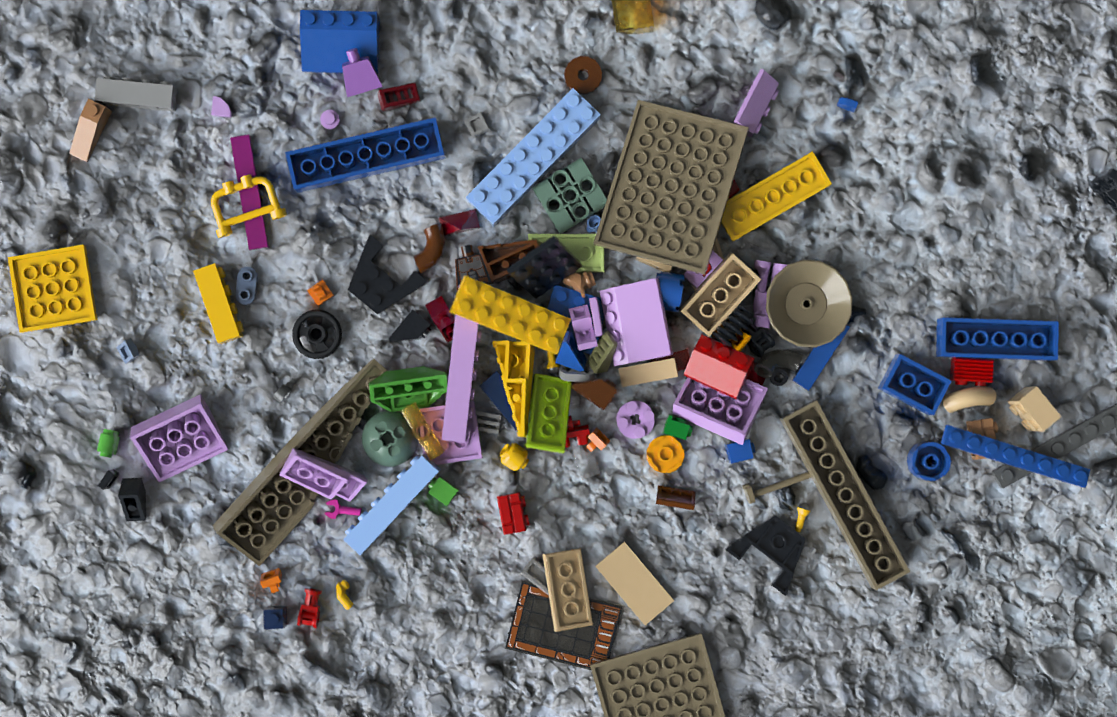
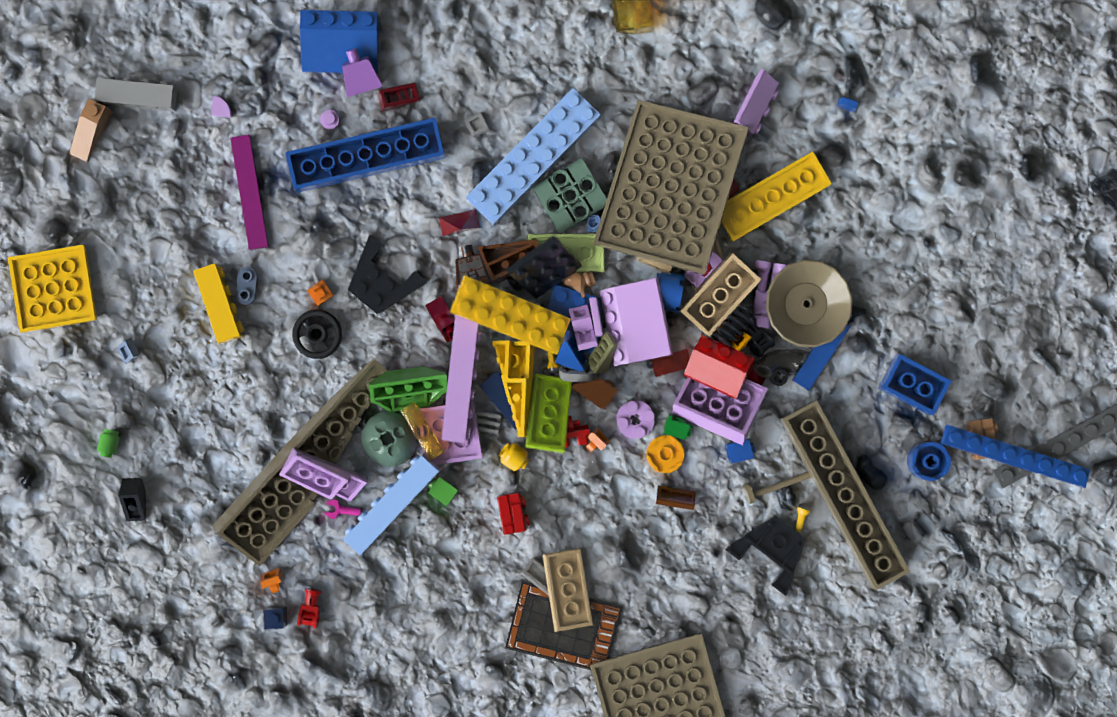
black tile [98,469,119,490] -> none
lavender slope [130,394,228,482] -> none
yellow bar [211,174,287,238] -> none
dark grey piece [273,378,297,403] -> none
yellow arm [336,580,354,610] -> none
black slope [388,309,432,342] -> none
reddish brown cylinder [413,223,446,273] -> none
reddish brown tile [564,56,602,95] -> none
tan tile [595,541,674,625] -> none
tan tile [618,358,679,387] -> none
blue brick [936,318,1059,361] -> none
tan cylinder [942,386,997,413] -> none
red brick [950,357,994,386] -> none
tan brick [1007,386,1061,432] -> none

